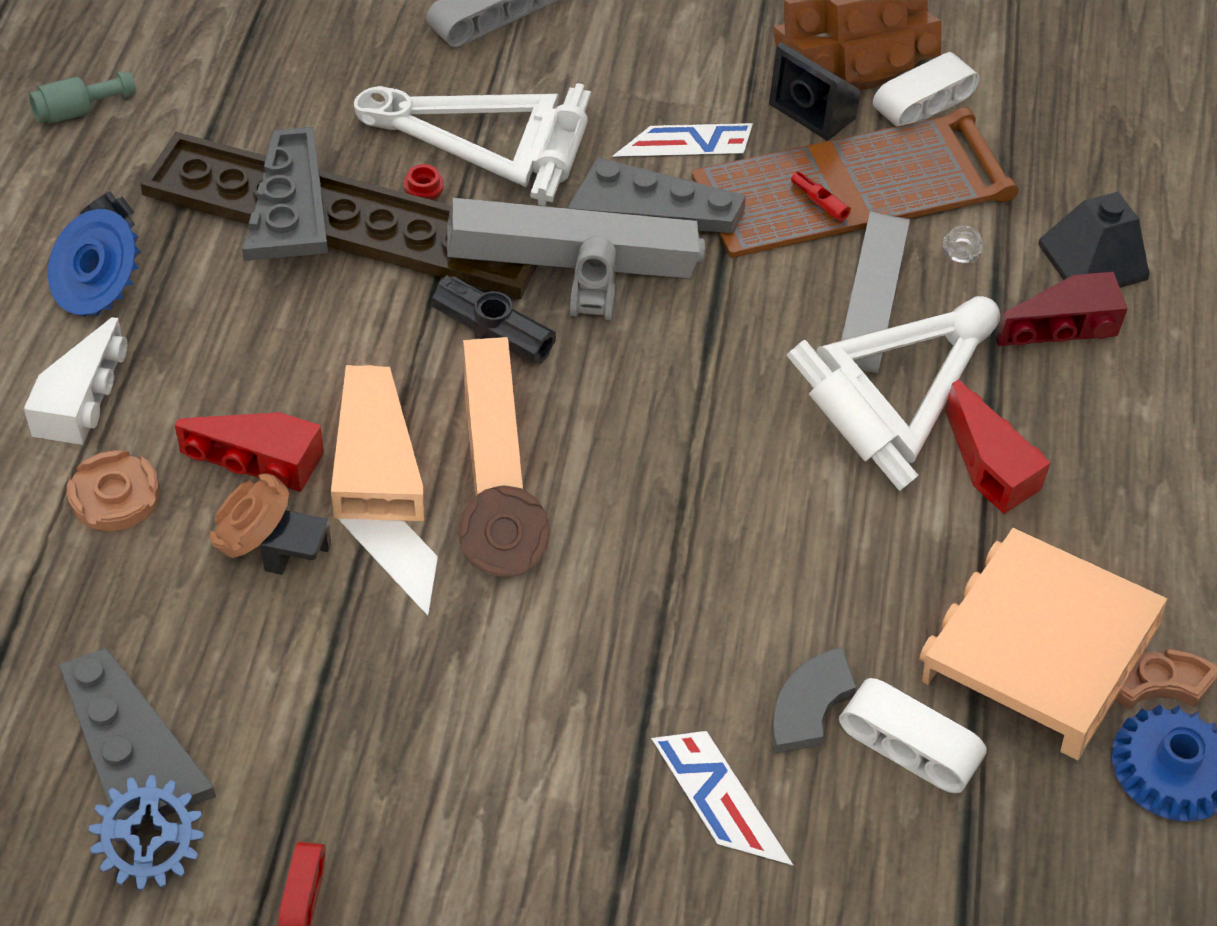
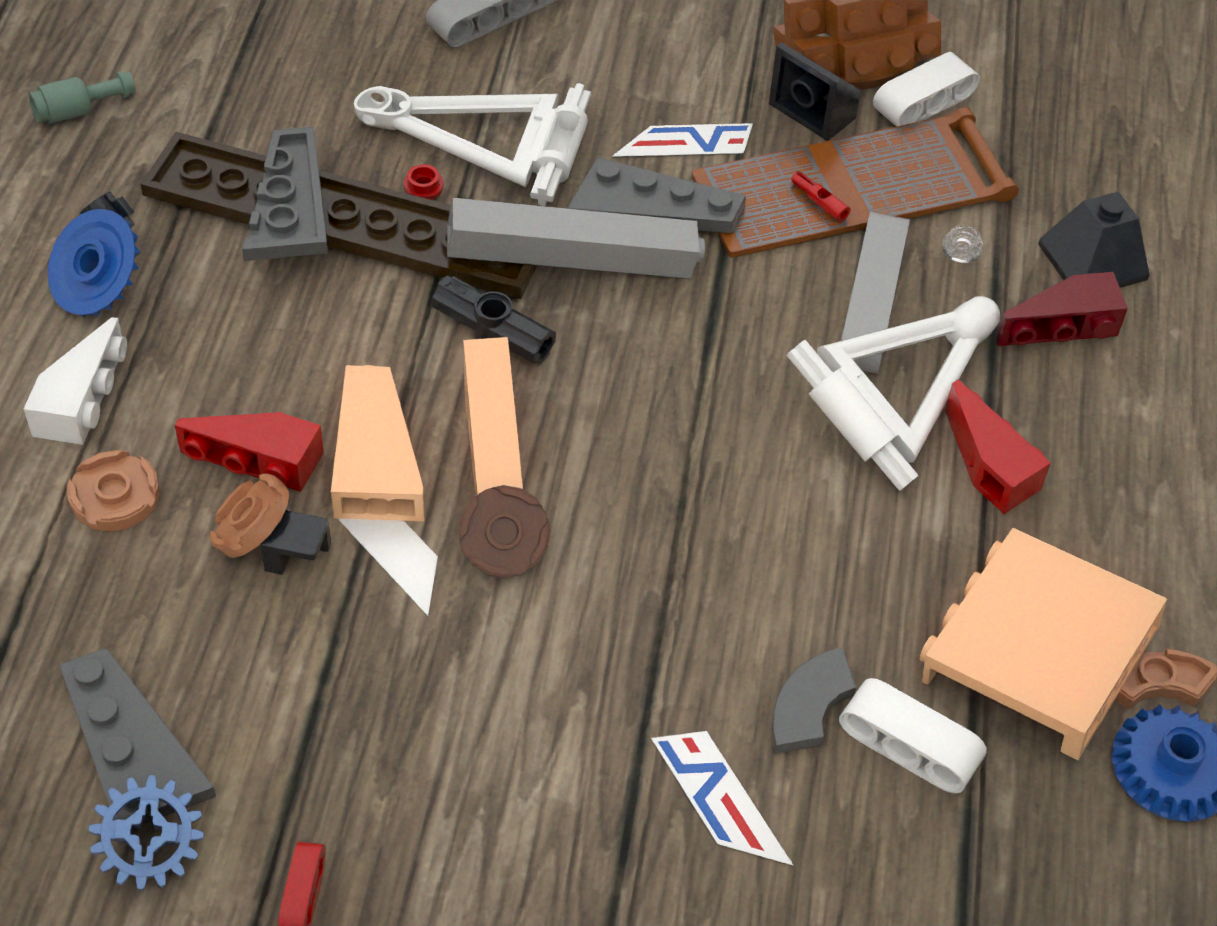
light grey piece [570,236,616,321] -> none

